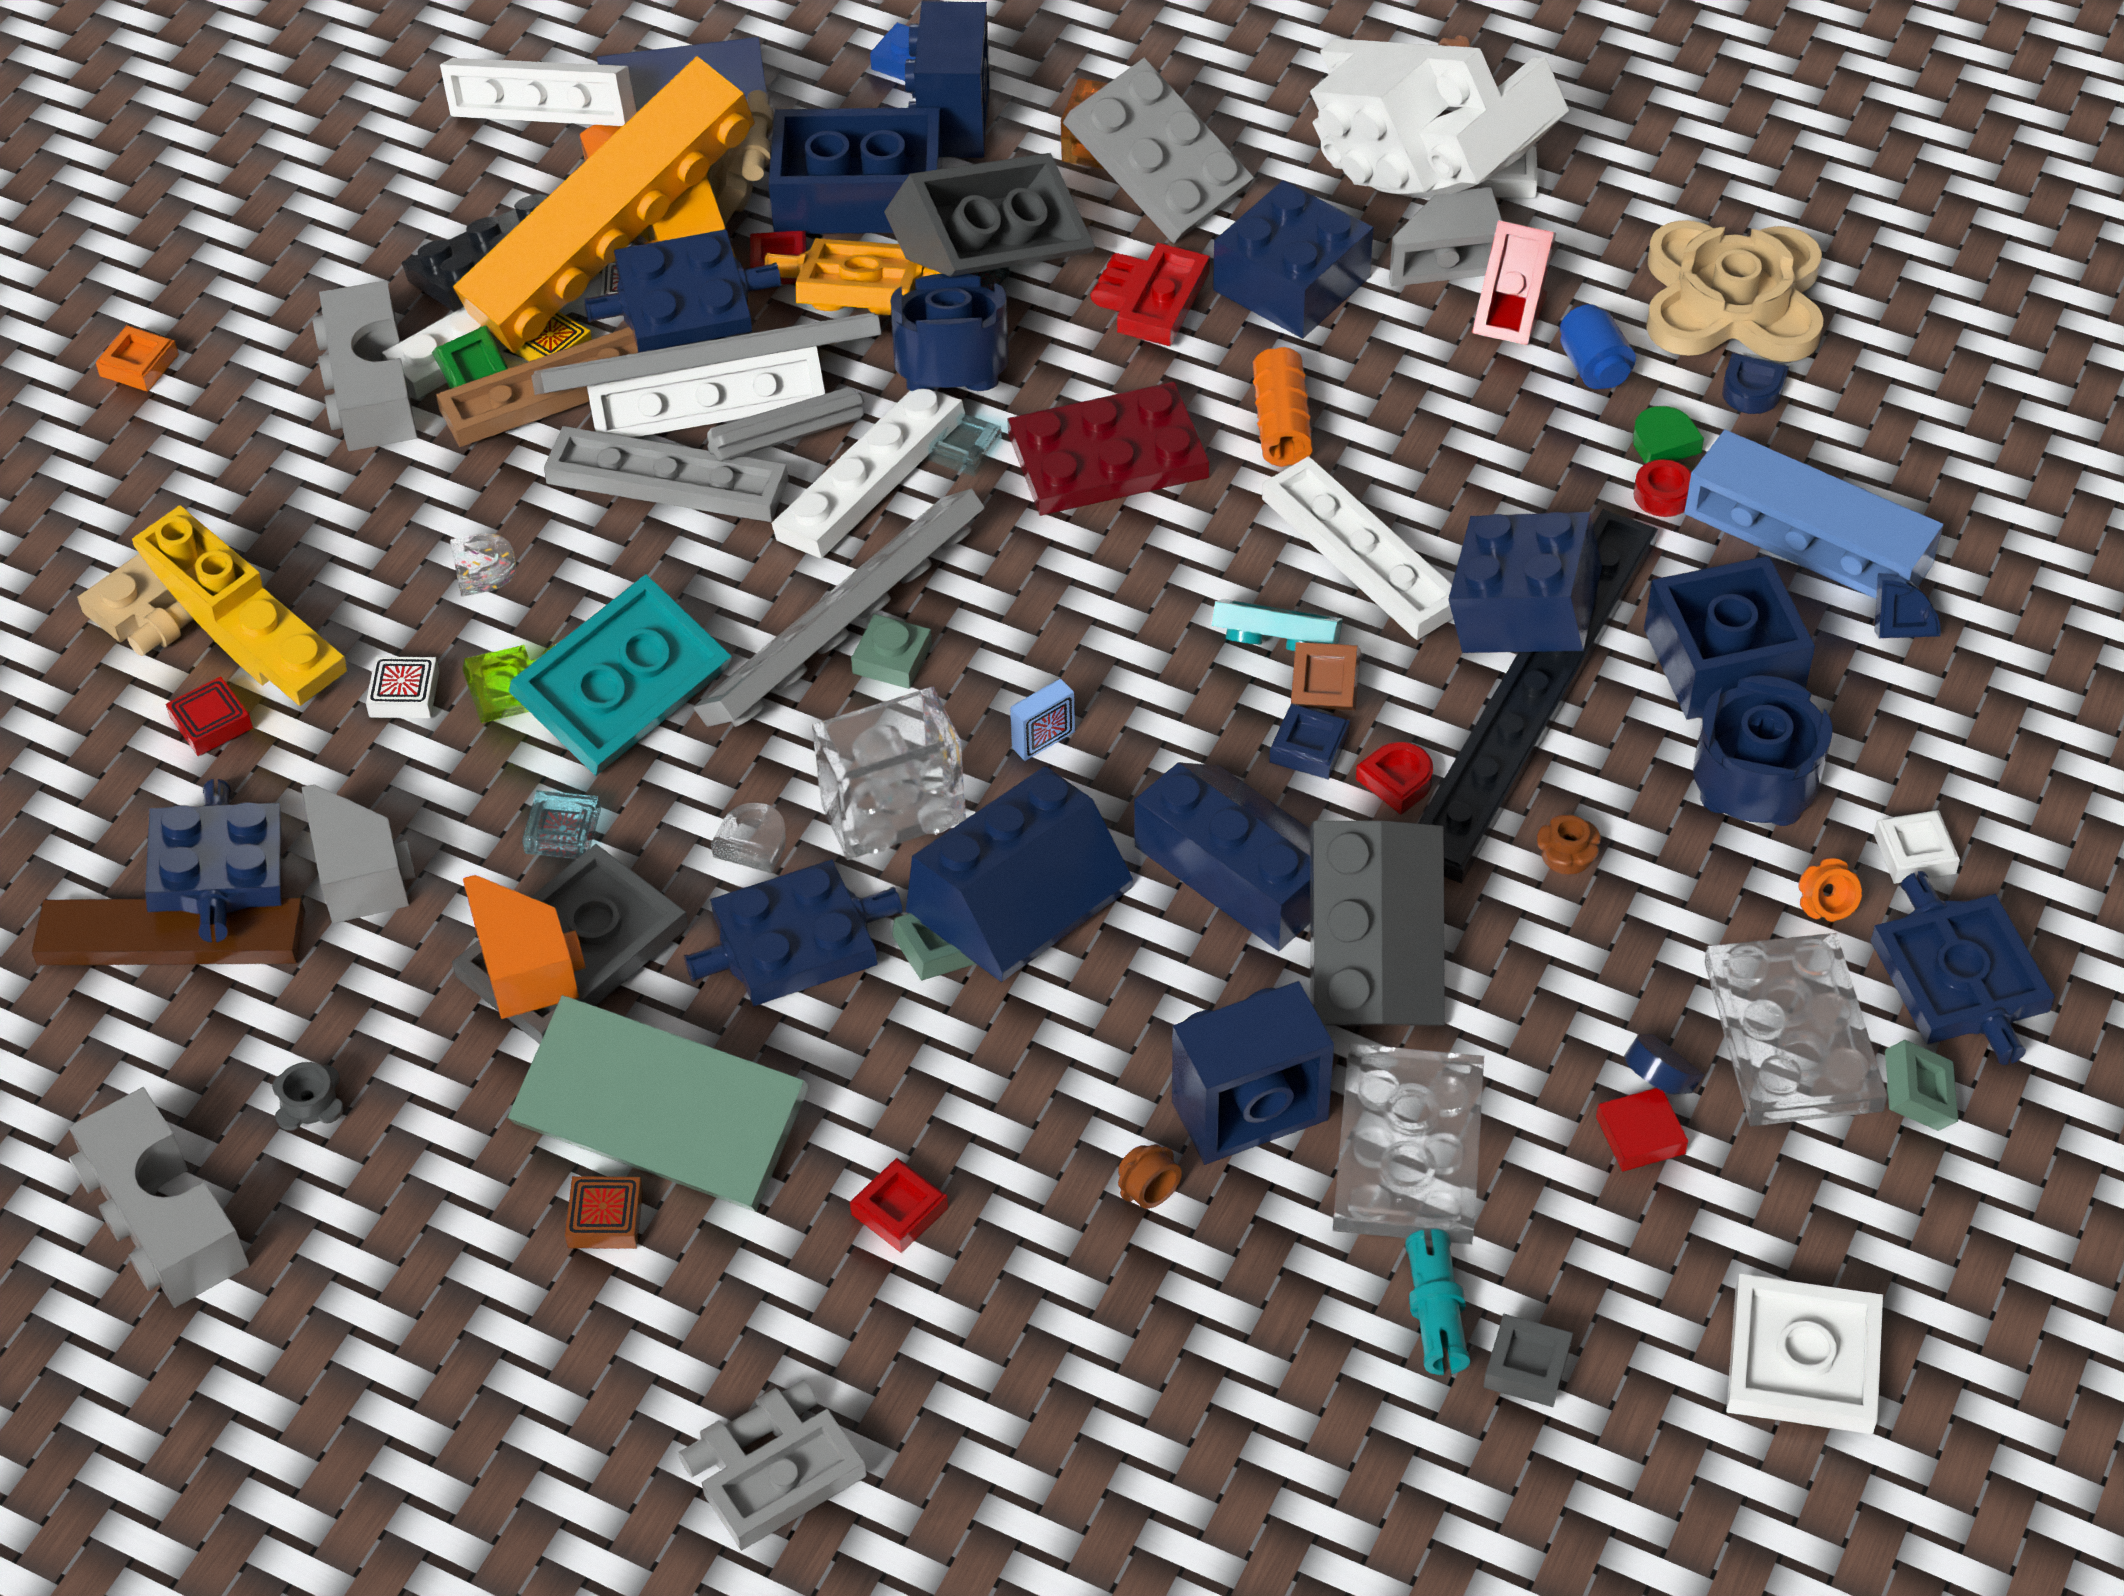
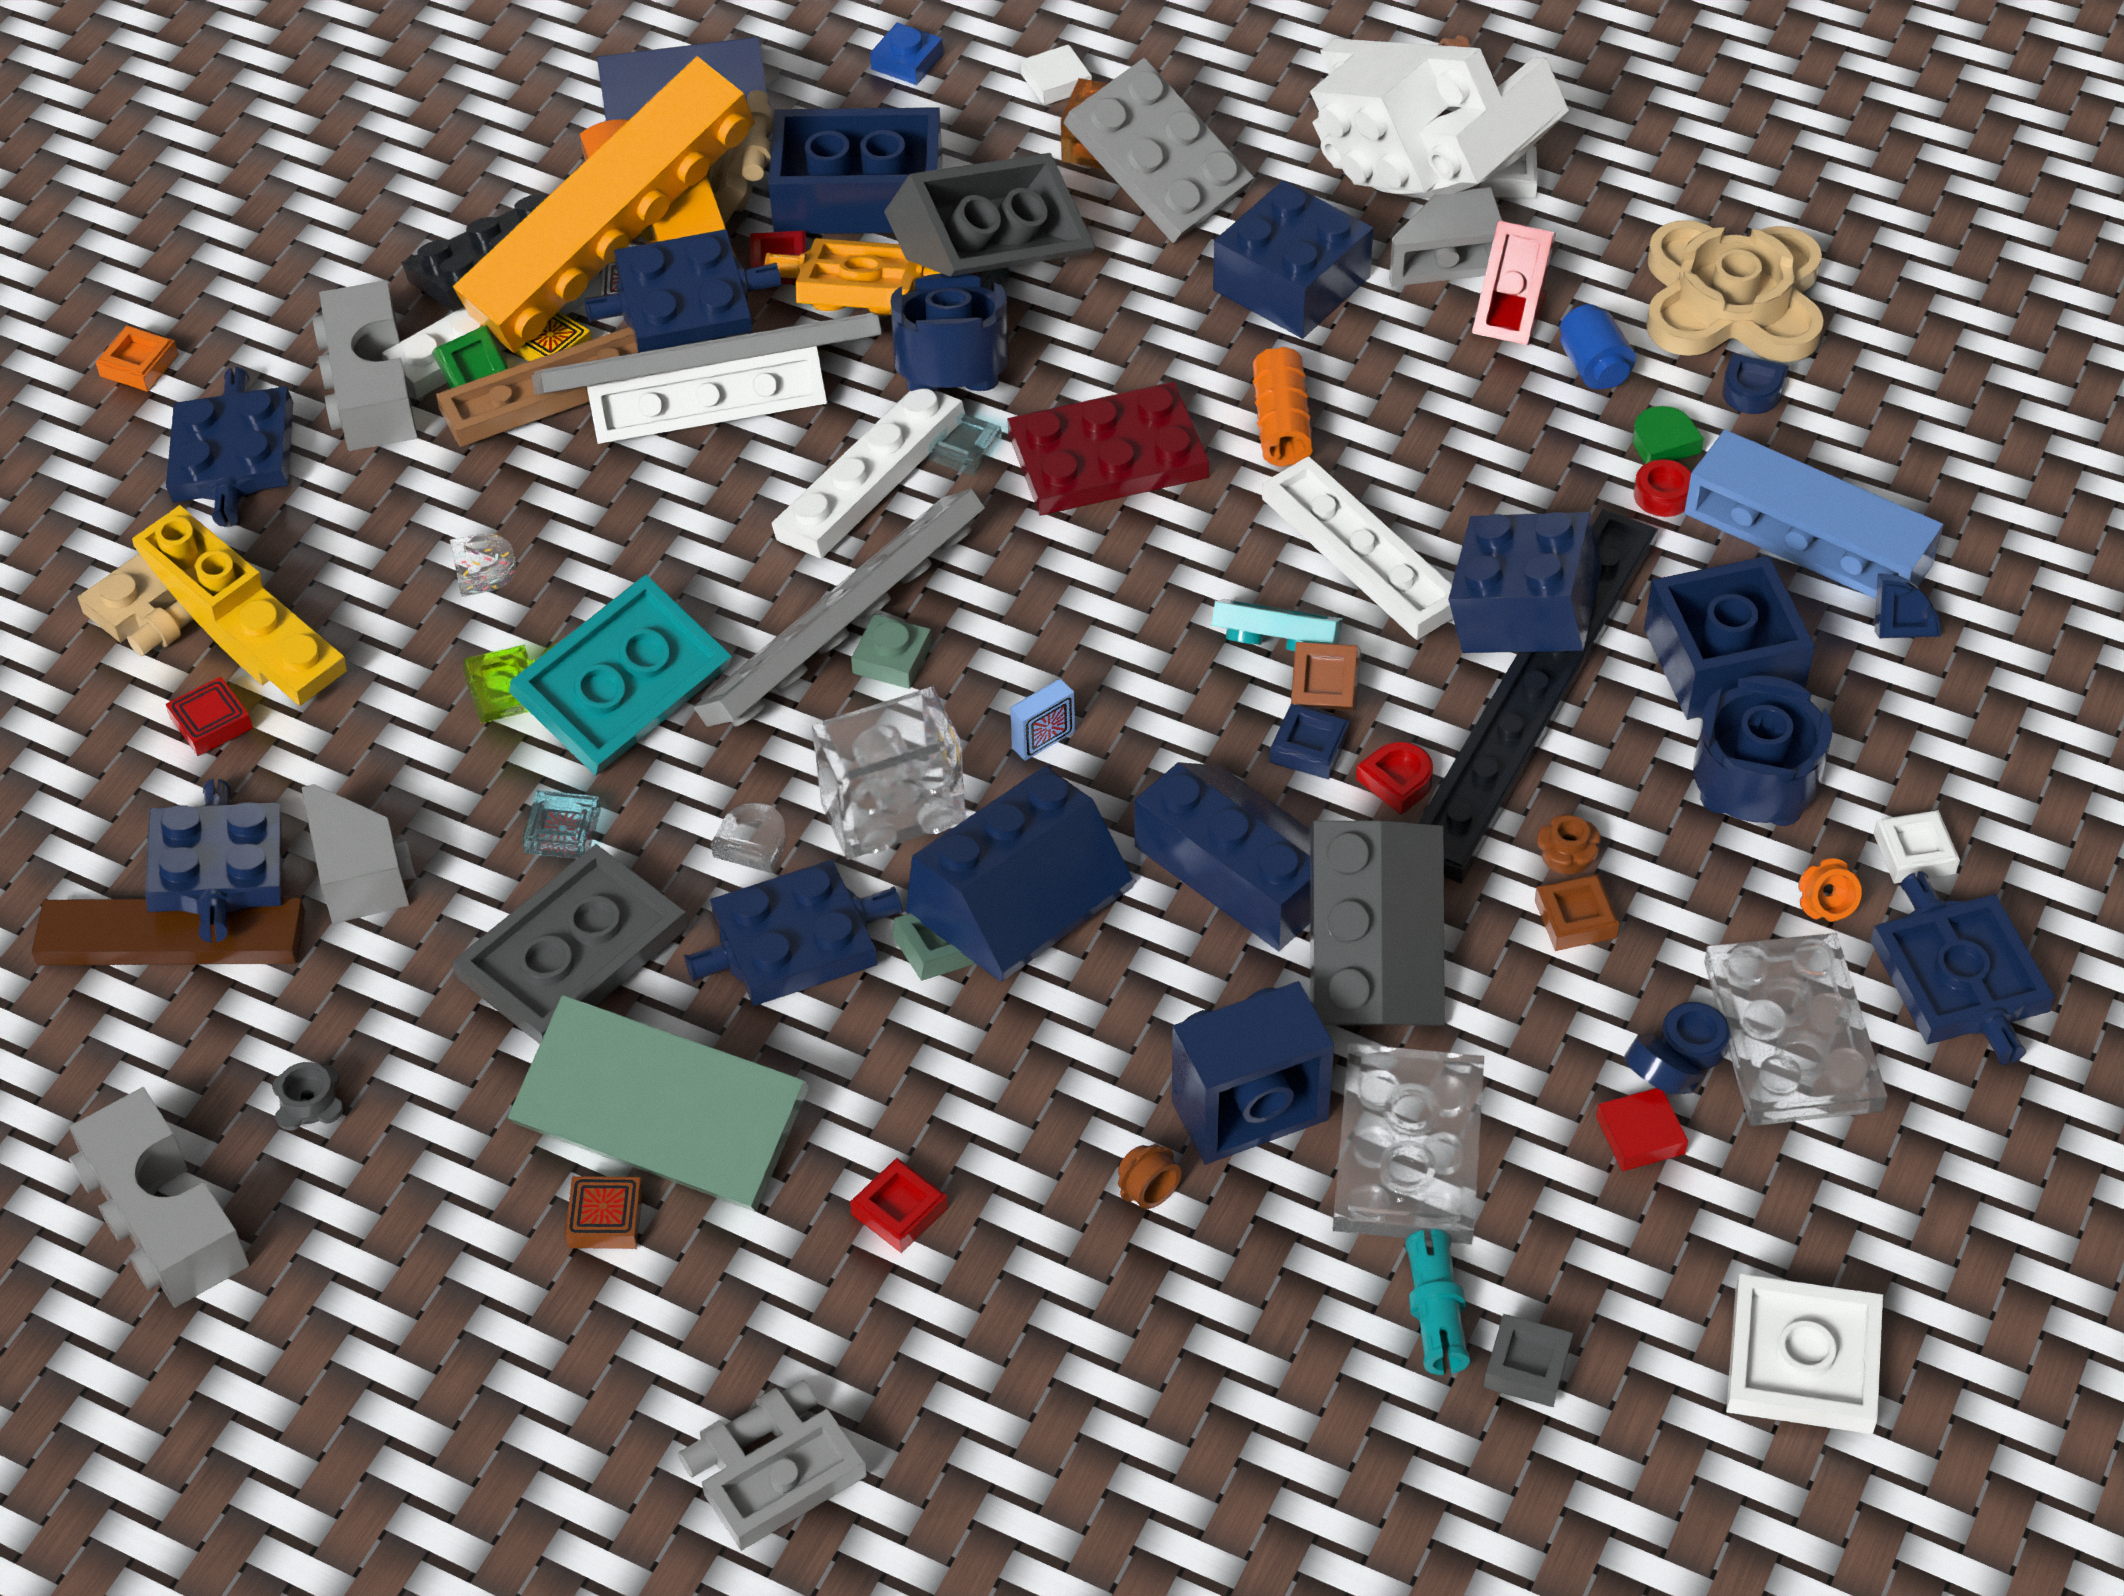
white tile [366,656,439,718] -> none
white plate [440,58,637,126] -> none
orange slope [463,875,586,1019] -> none
light grey plate [544,426,789,522] -> none
light grey axle [707,387,864,461] -> none
dark blue brick [905,1,990,158] -> none
red hinge [1090,242,1210,346] -> none
sand green plate [1885,1040,1958,1131] -> none
none -> dark blue plate [166,367,294,527]
none -> white tile [1021,44,1092,106]
none -> dark orange tile [1534,874,1620,951]
none -> dark blue tile [1660,1002,1731,1070]

